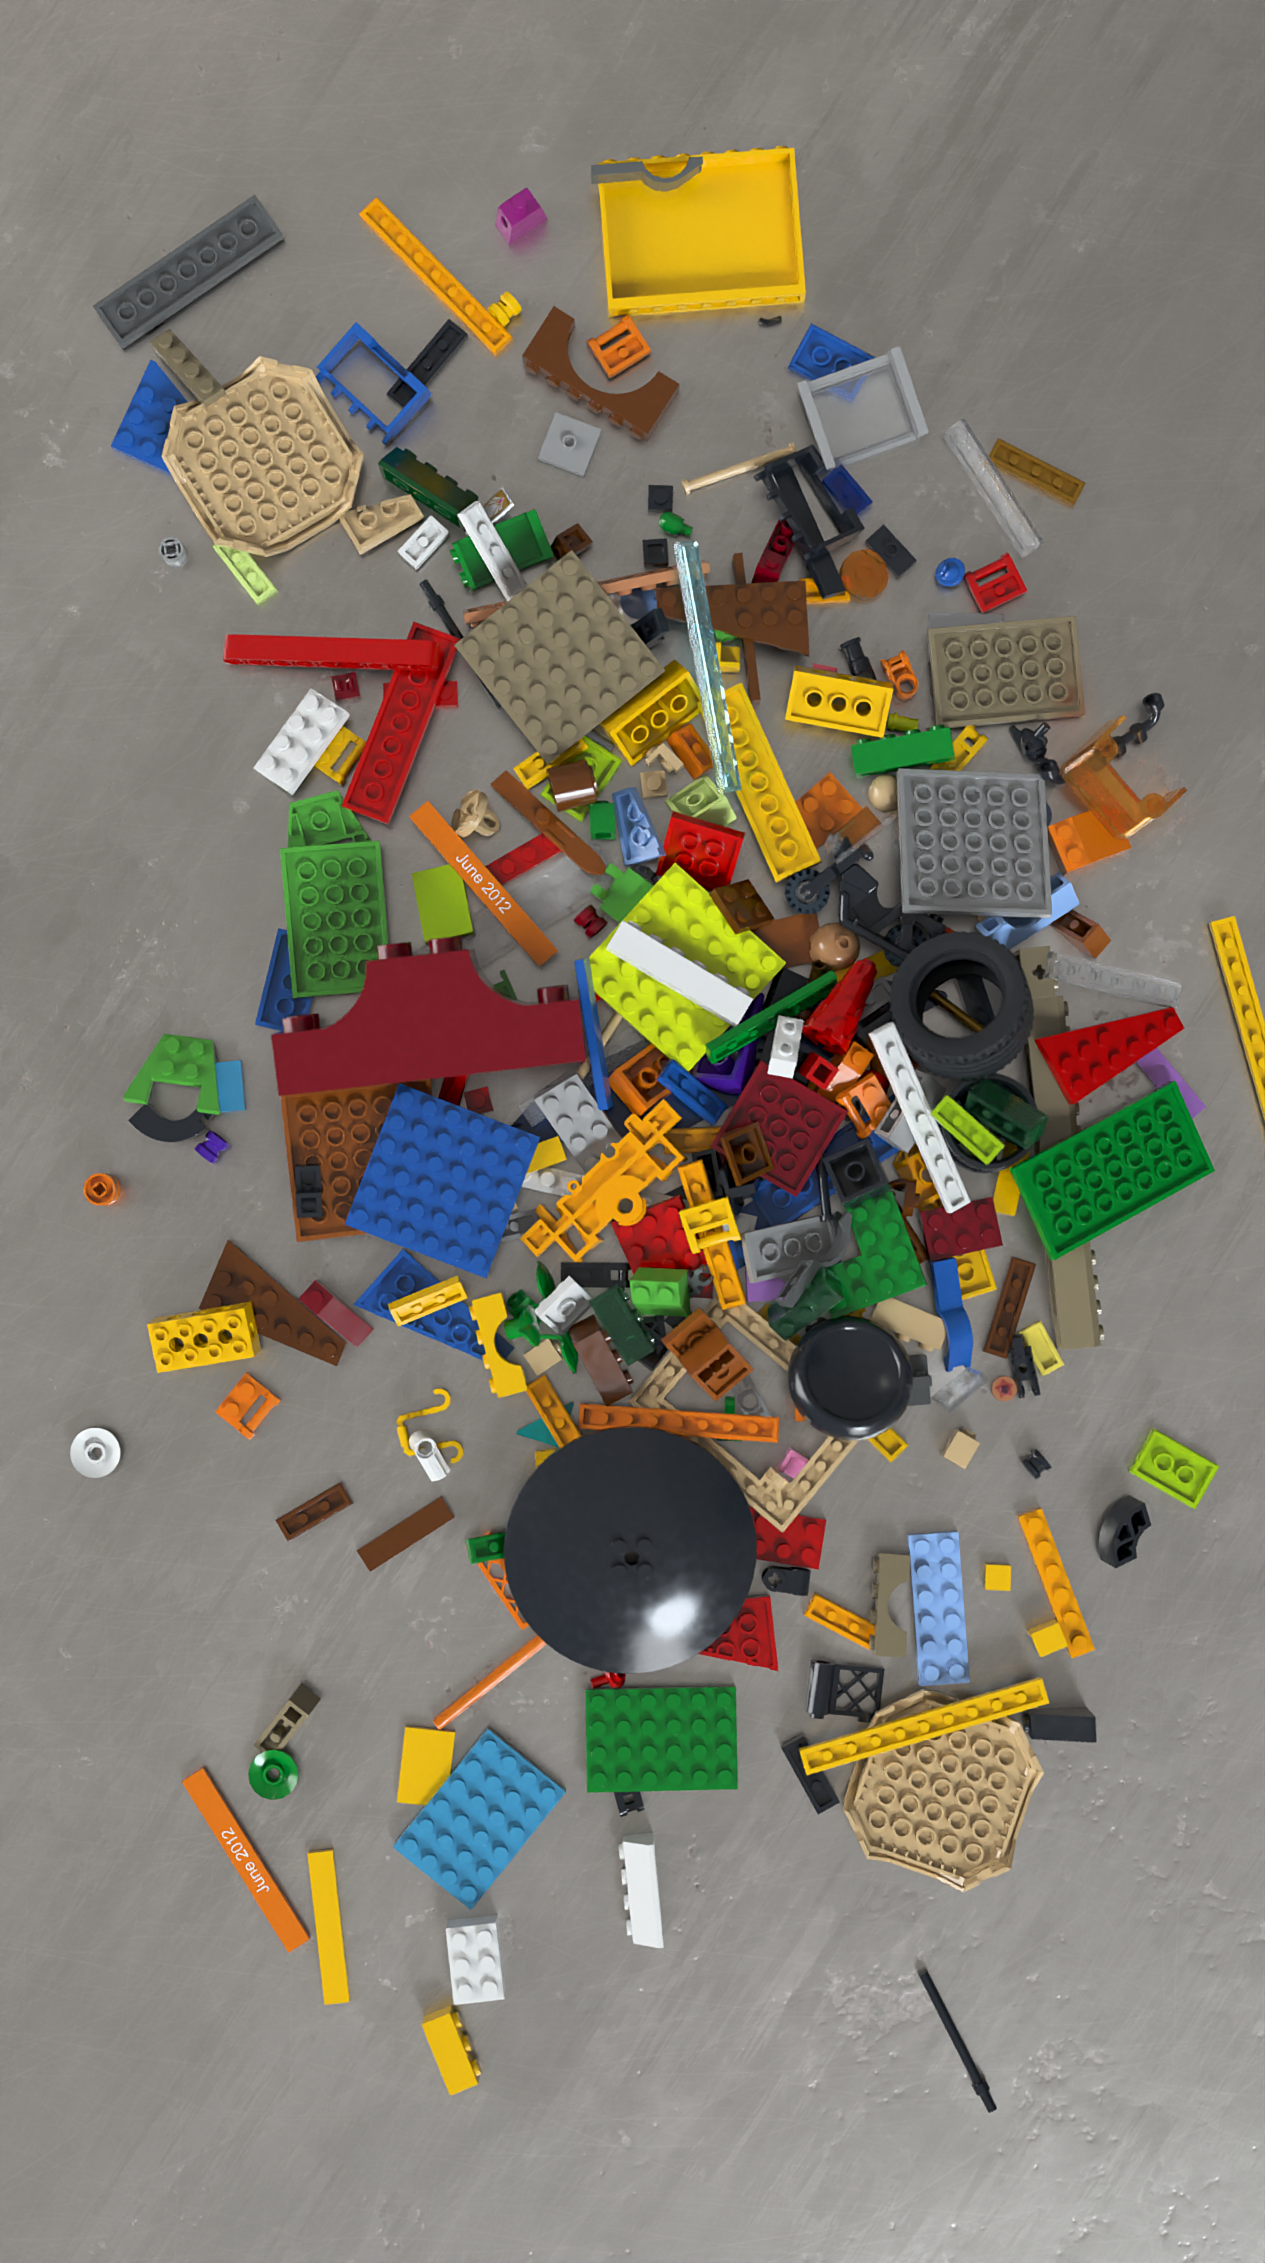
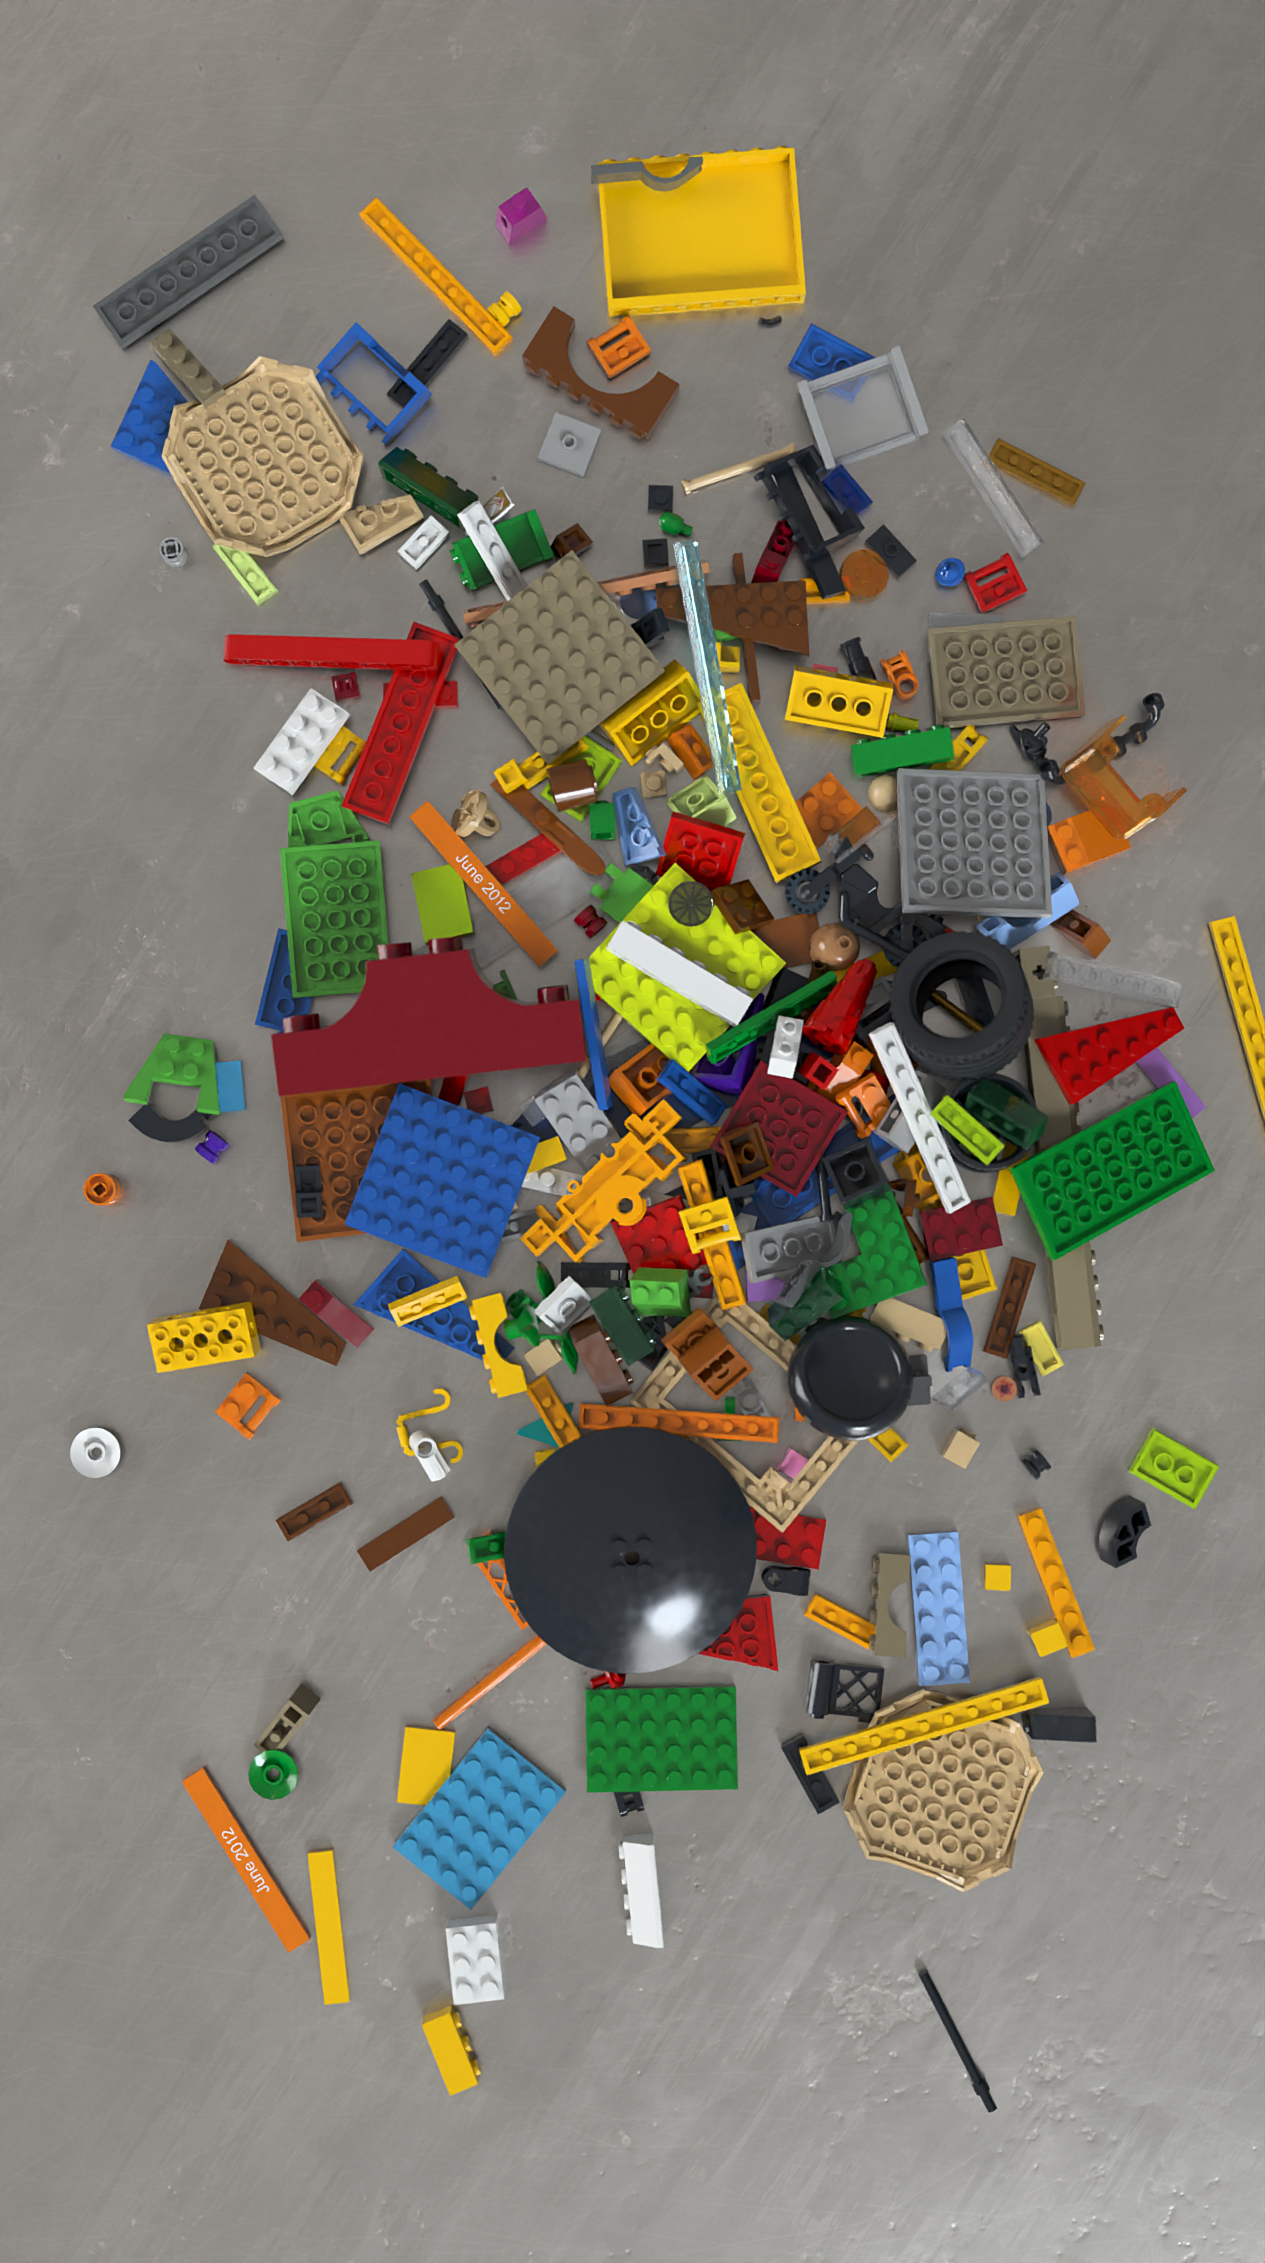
none -> yellow tile [493,758,528,794]
none -> clear smoke wheel [668,881,714,927]

